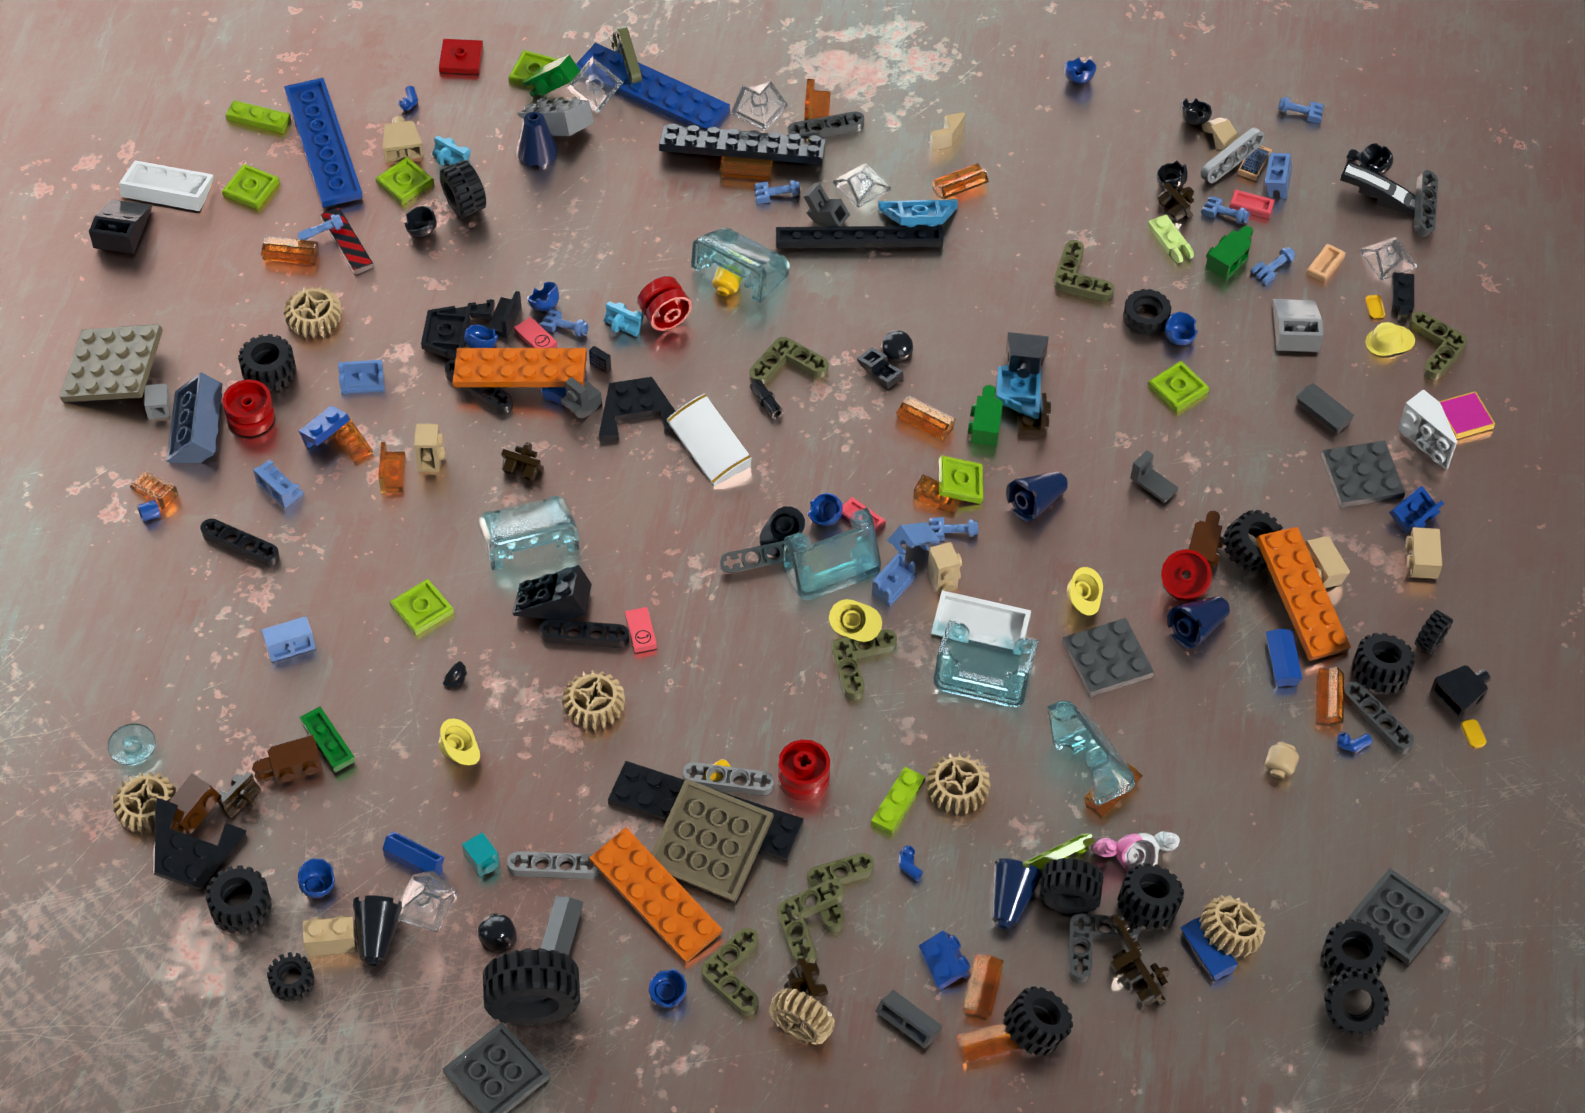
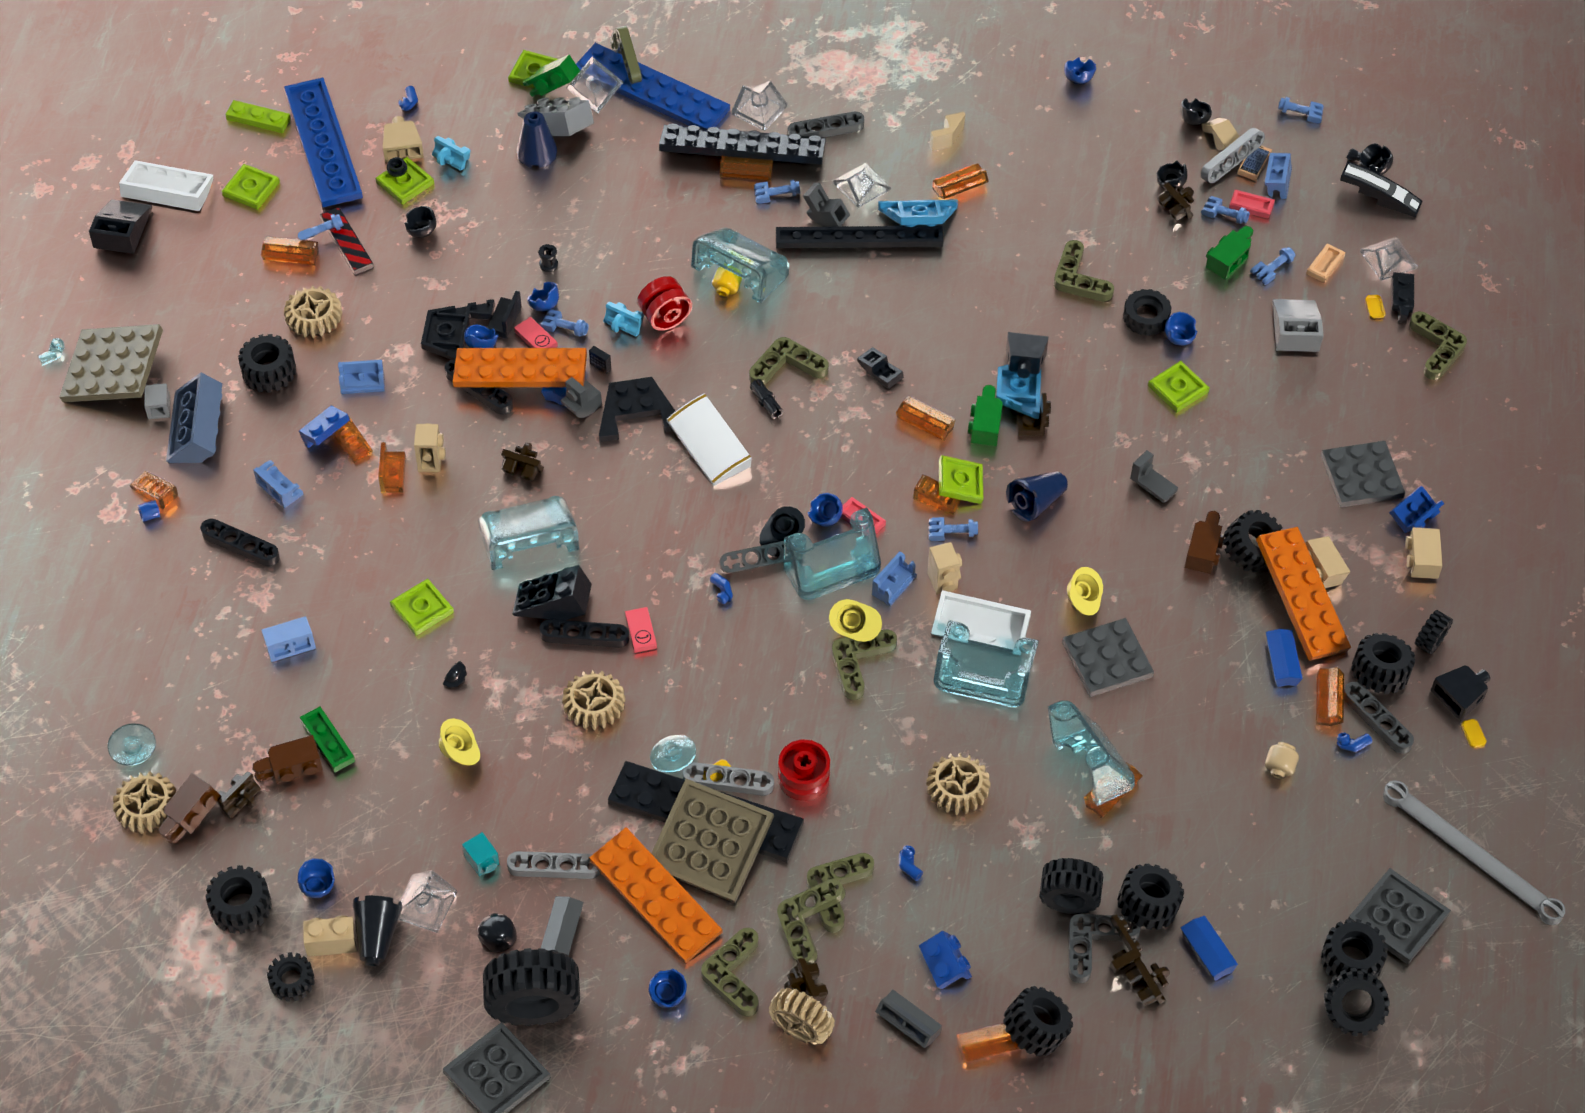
black wing [153,798,247,891] -> none
red wheel [222,380,275,436] -> none
blue piece [382,831,445,882] -> none
red plate [439,39,483,74] -> none
black tyre [440,160,486,218] -> none
clear orange panel [804,79,831,120] -> none
lime plate [871,767,926,835] -> none
black hair [881,330,913,362] -> none
medium blue hinge [887,522,940,554] -> none
clear orange piece [962,954,1004,1020] -> none
dark blue cone [992,858,1042,930] -> none
lime plate [1022,834,1095,872] -> none
white hair [1091,831,1180,873] -> none
yellowish green hinge [1148,214,1194,264] -> none
red wheel [1161,549,1212,602] -> none
dark blue cone [1167,596,1230,649] -> none
tan gear [1199,895,1266,958] -> none
dark grey piece [1296,383,1354,434] -> none
light yellow piece [1365,322,1415,356] -> none
white slope [1398,390,1457,469] -> none
dark grey beam [1414,170,1438,237] -> none
dark pink tile [1439,391,1495,439] -> none
none -> clear light blue arm [38,338,65,365]
none -> black plate [386,157,407,177]
none -> black bush [538,244,558,272]
none -> clear light blue dish [650,735,696,773]
none -> blue arm [710,573,733,604]
none -> light grey piece [1383,780,1565,925]

